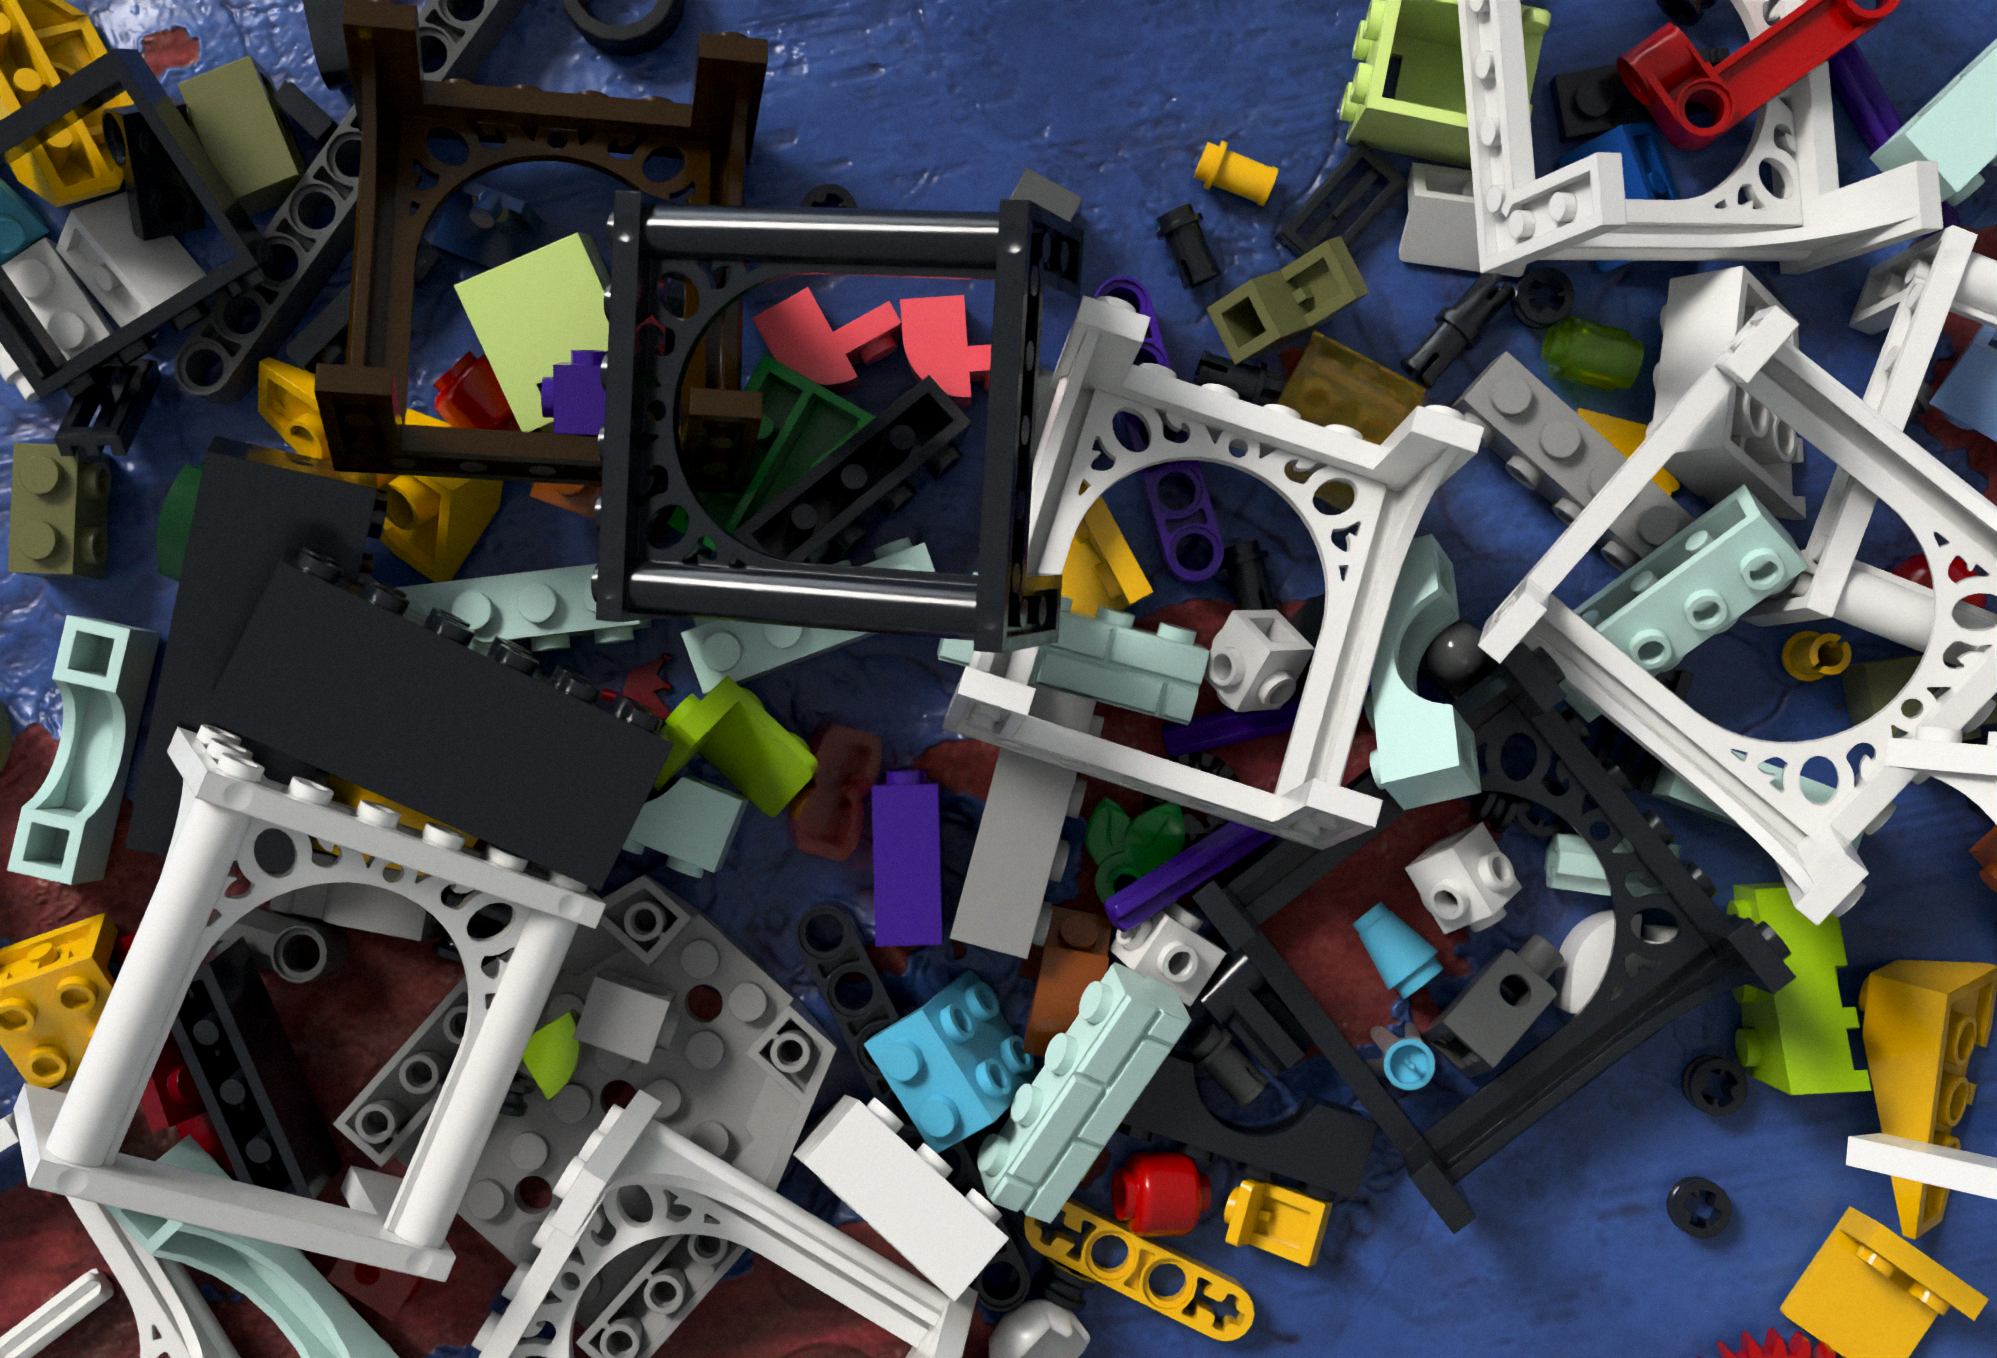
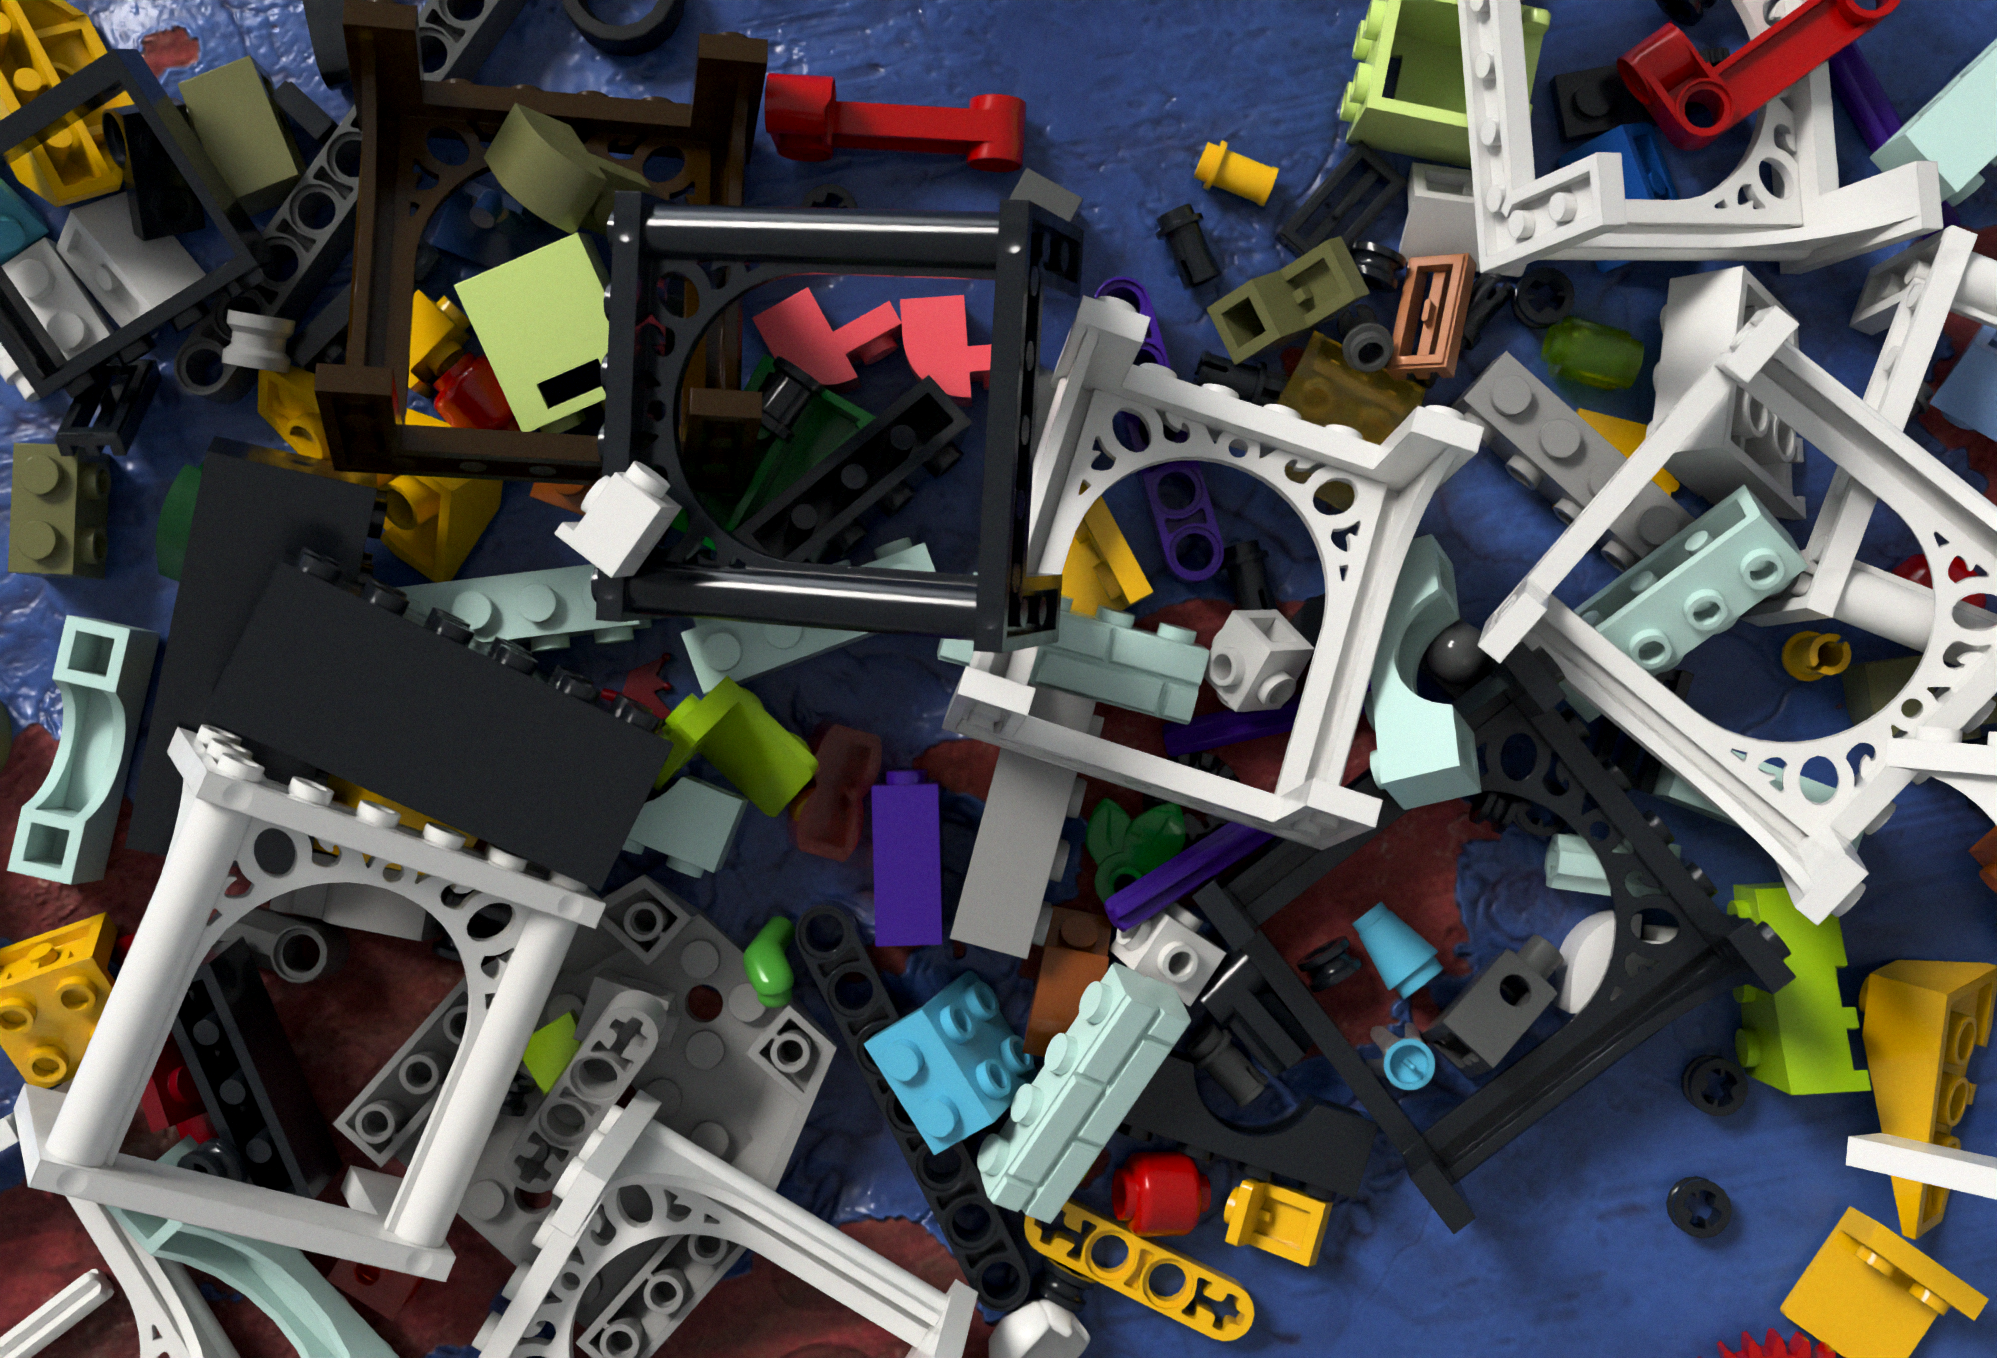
dark purple brick [541,350,608,435] -> none
white wedge [792,1094,1009,1302] -> none
white brick [1405,822,1522,934] -> none
none -> black bush [177,1138,247,1183]
none -> light grey wheel [221,310,296,373]
none -> yellow brick [408,289,471,399]
none -> olive brick [483,102,651,237]
none -> light grey beam [504,990,667,1193]
none -> white brick [554,461,682,578]
none -> bright green arm [743,916,796,1009]
none -> black bush [760,356,826,444]
none -> red piece [765,73,1026,173]
none -> black bush [1296,935,1362,993]
none -> dark grey pin [1336,304,1394,373]
none -> black bush [1350,241,1406,293]
none -> nougat tile [1386,253,1477,380]

